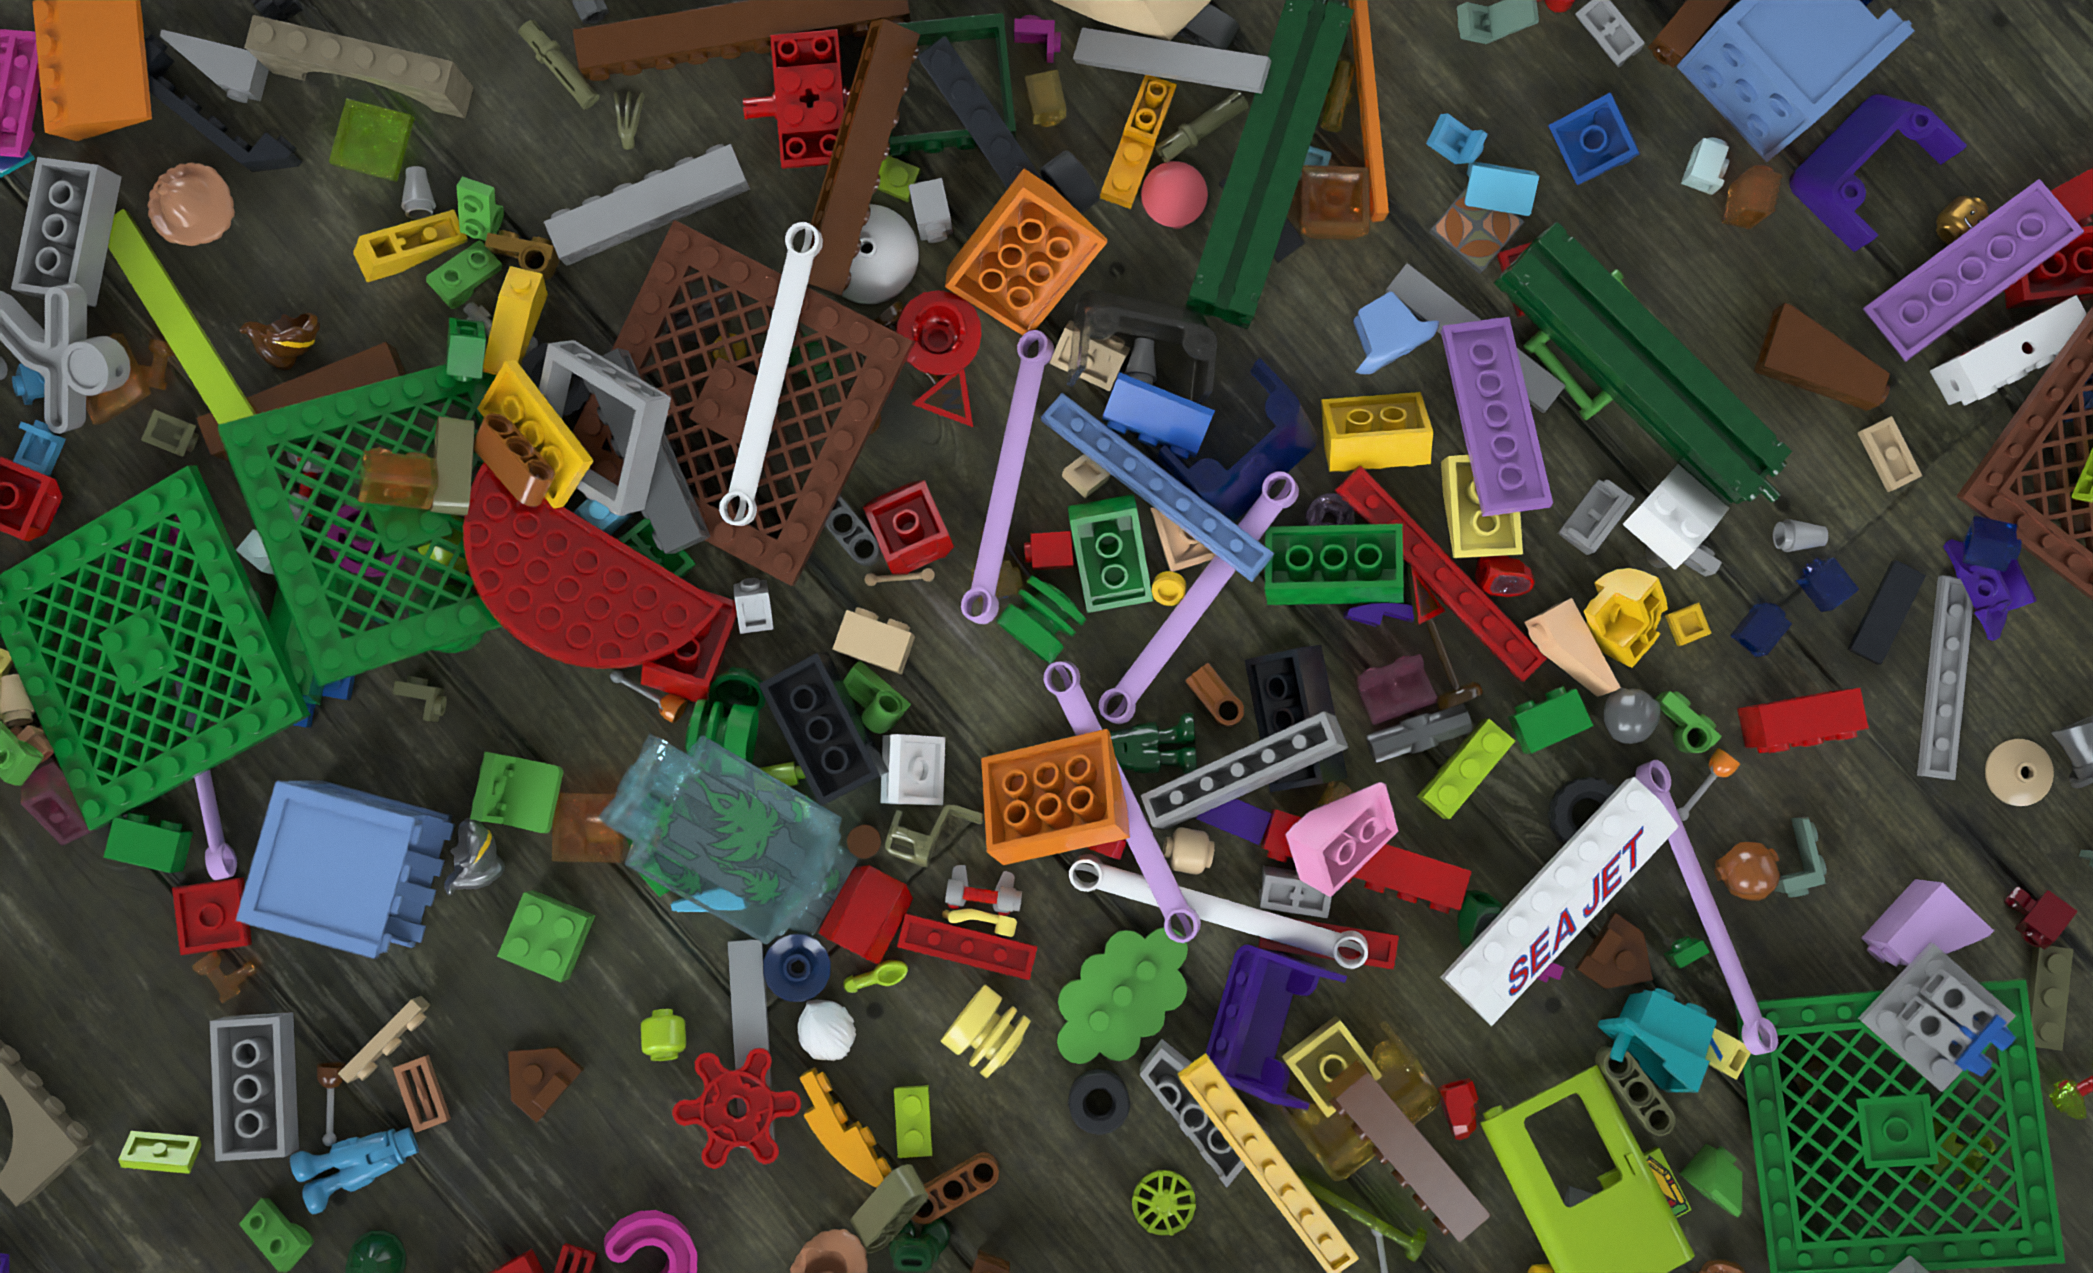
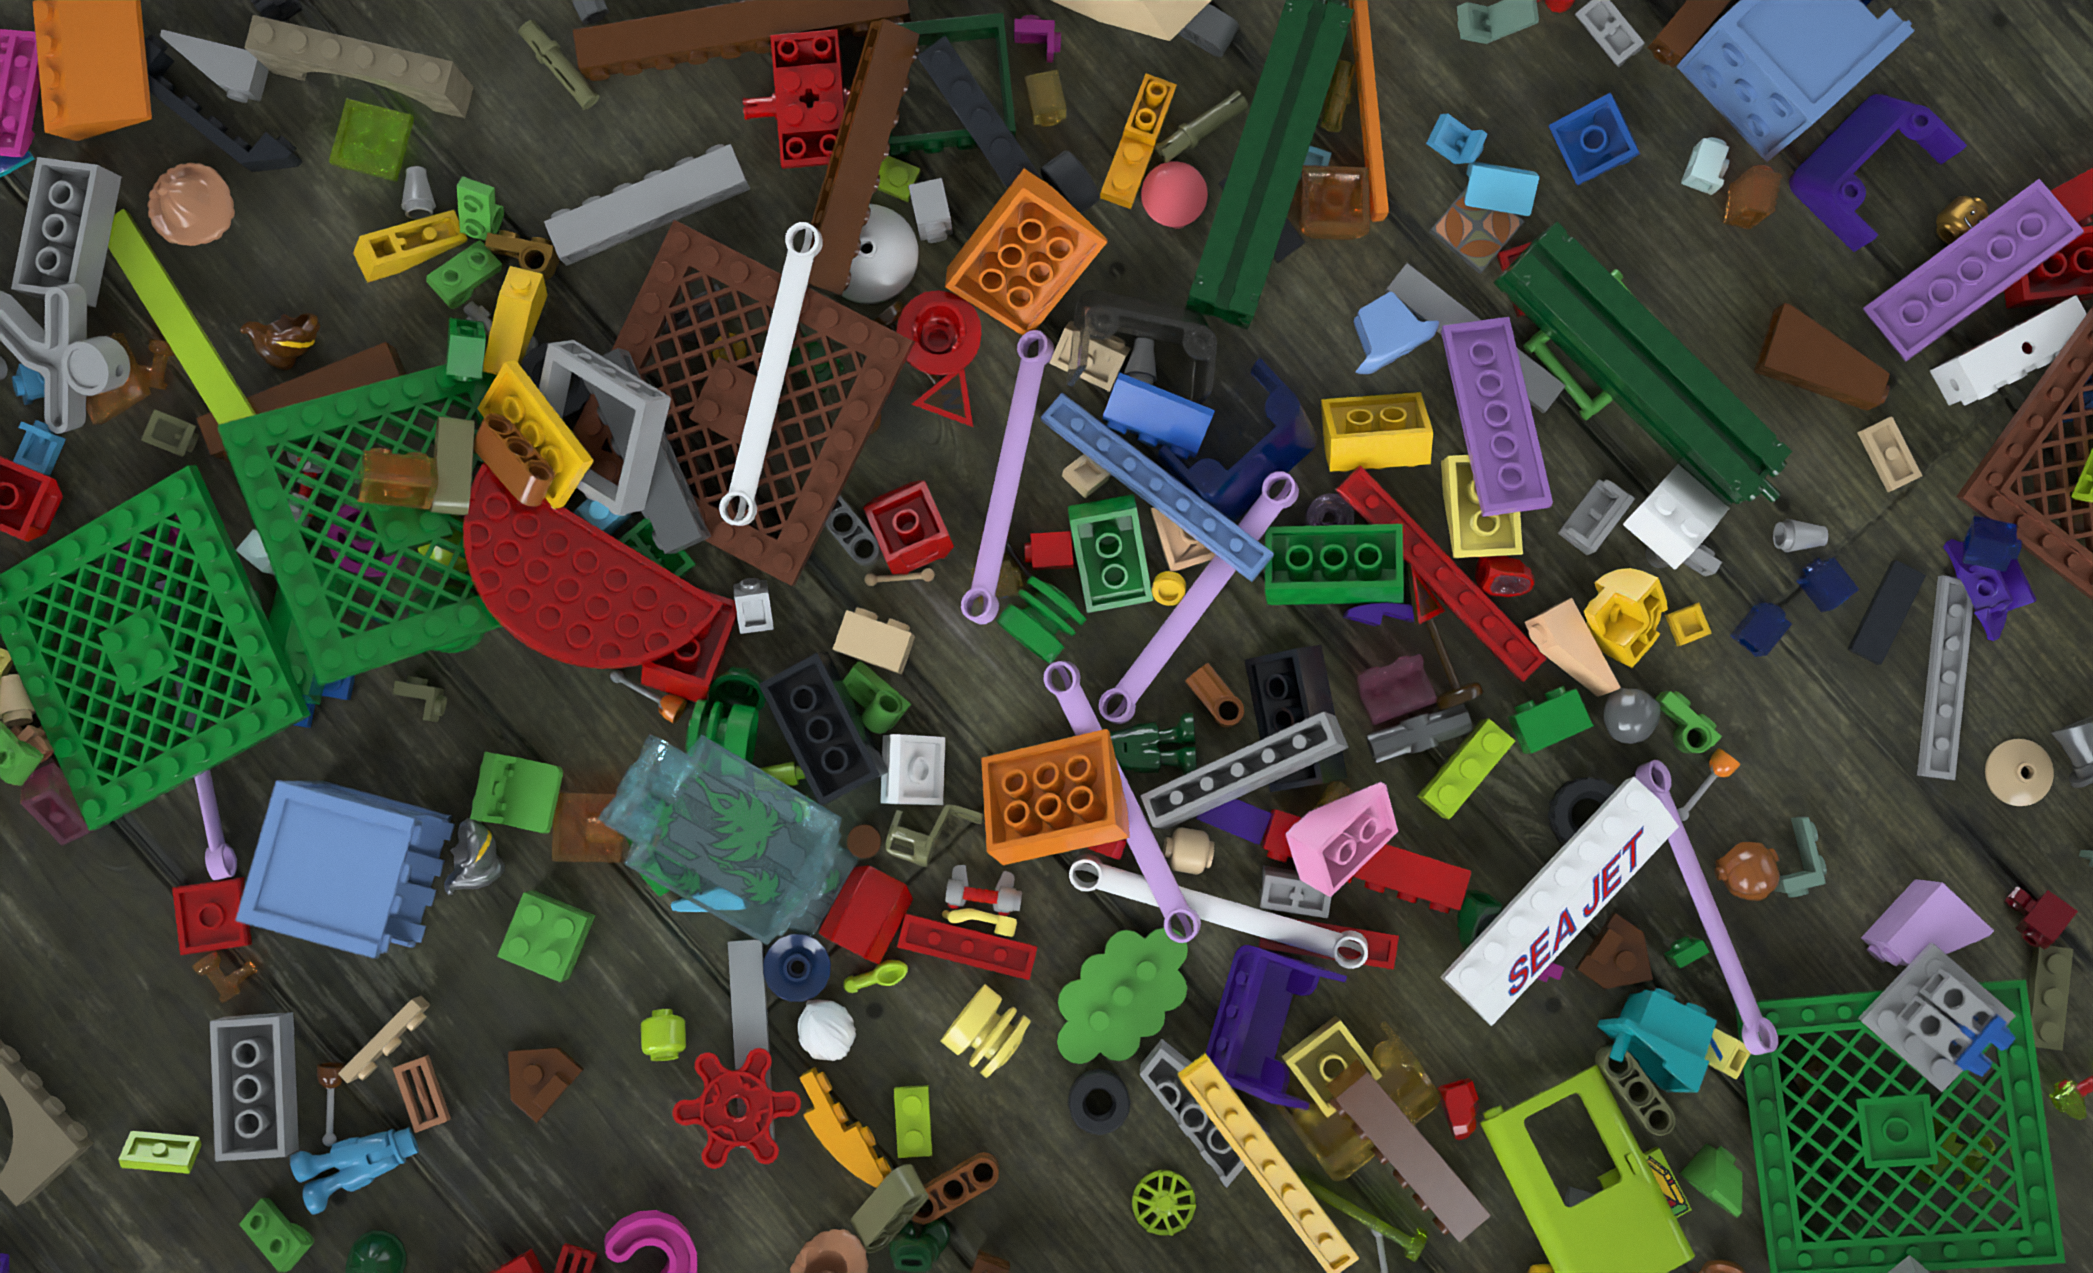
green brick [103,812,193,873] -> none
olive piece [613,90,645,150] -> none
light grey tile [1073,28,1271,94] -> none
red brick [1737,688,1869,753] -> none

